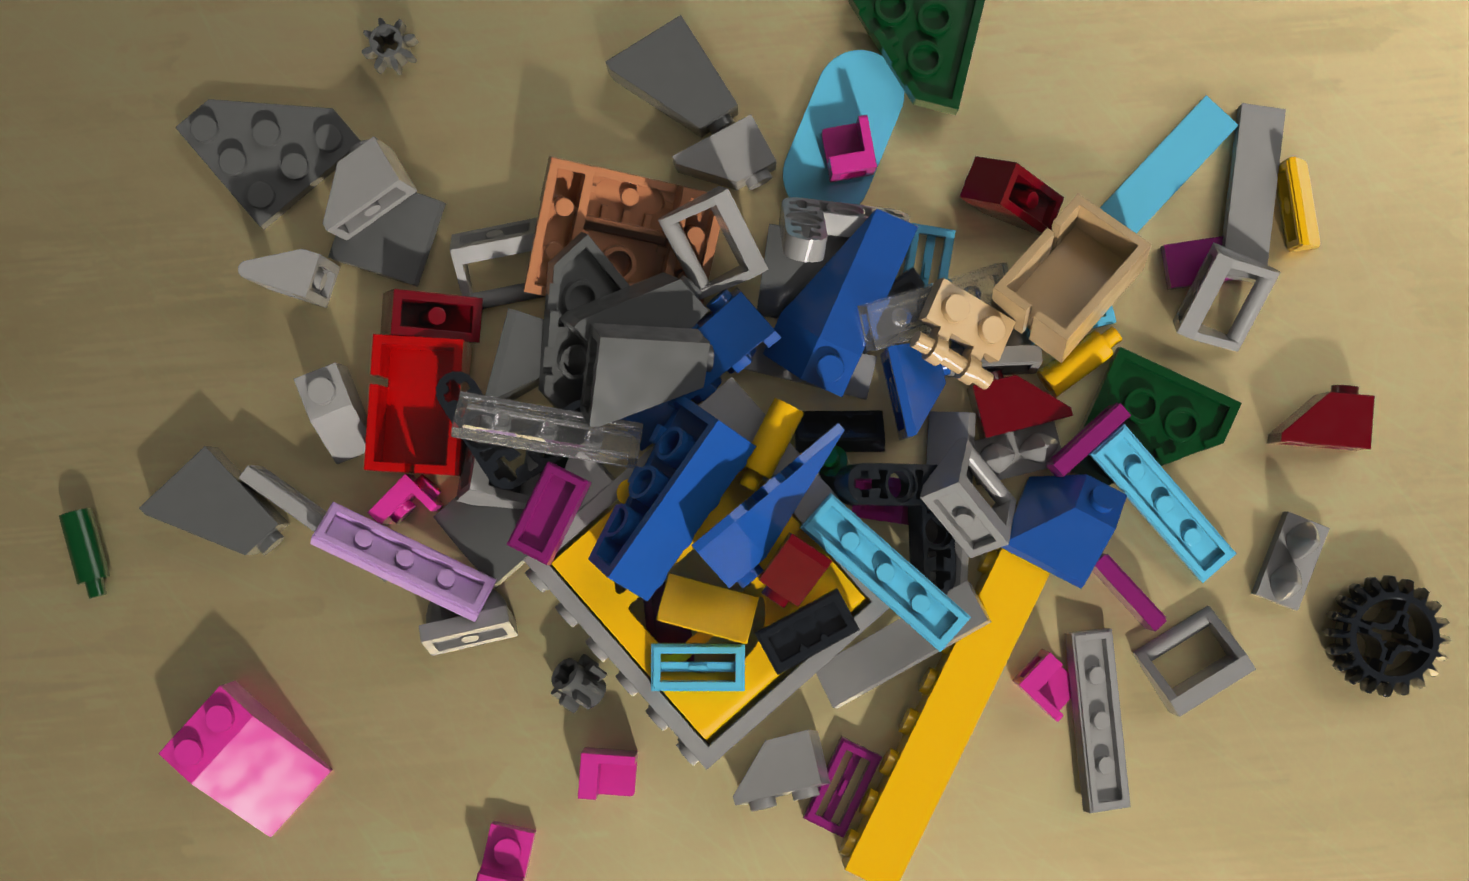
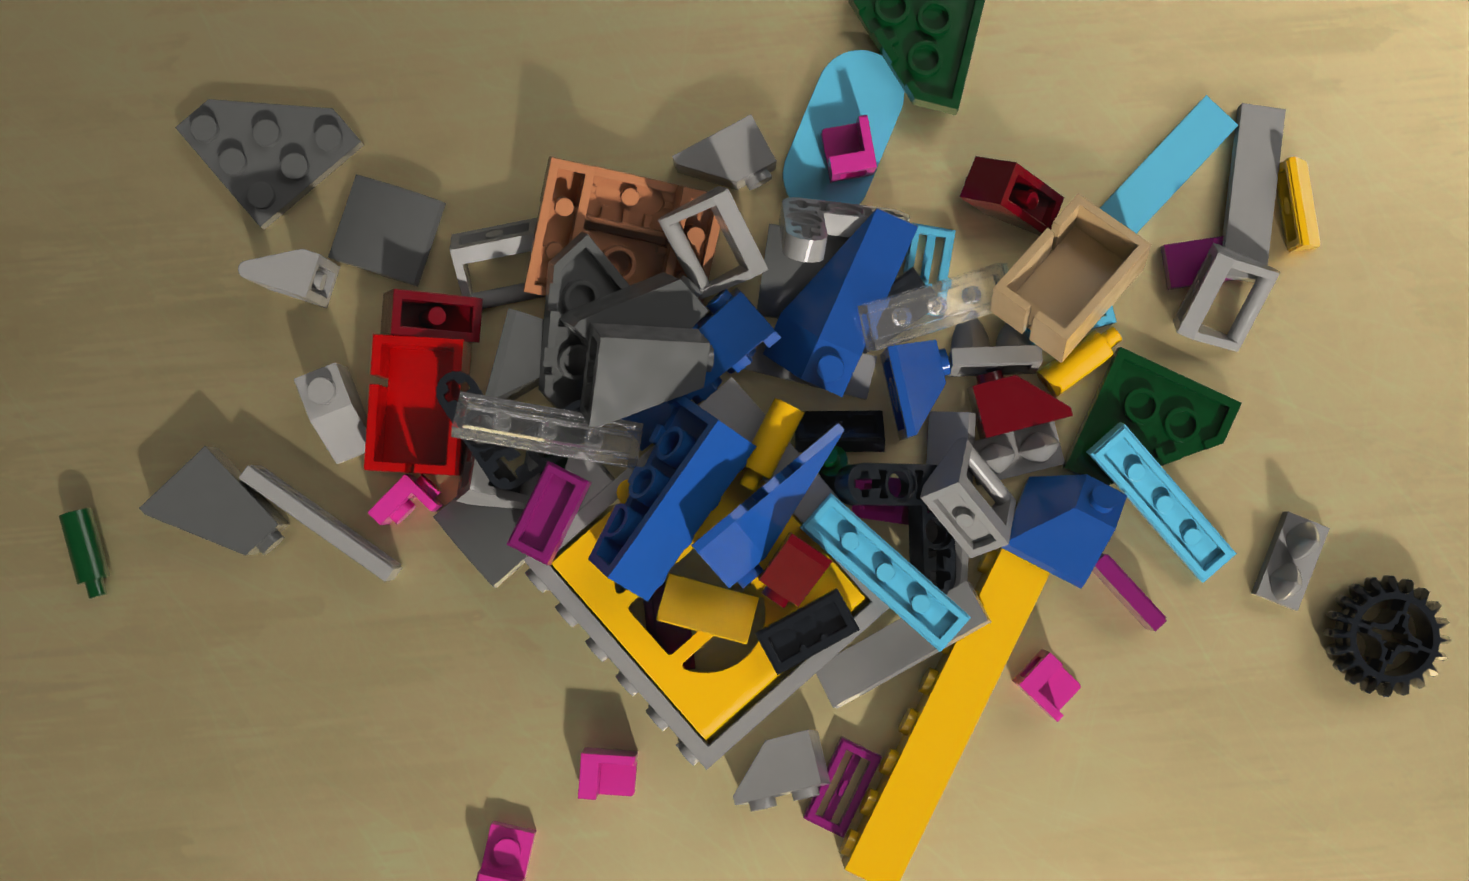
slope [158,680,333,837] -> none
lavender tile [310,502,497,622] -> none
light grey slope [323,136,417,241] -> none
dark grey gear [362,18,419,75] -> none
light grey tile [419,589,518,656] -> none
dark grey gear [551,654,607,713] -> none
dark grey slope [606,15,738,137] -> none
medium azure tile [651,643,745,691] -> none
tan plate [910,278,1016,390] -> none
magenta tile [1046,403,1131,477] -> none
light grey tile [1065,628,1131,813] -> none
light grey tile [1133,606,1256,717] -> none
dark red slope [1267,385,1375,451] -> none

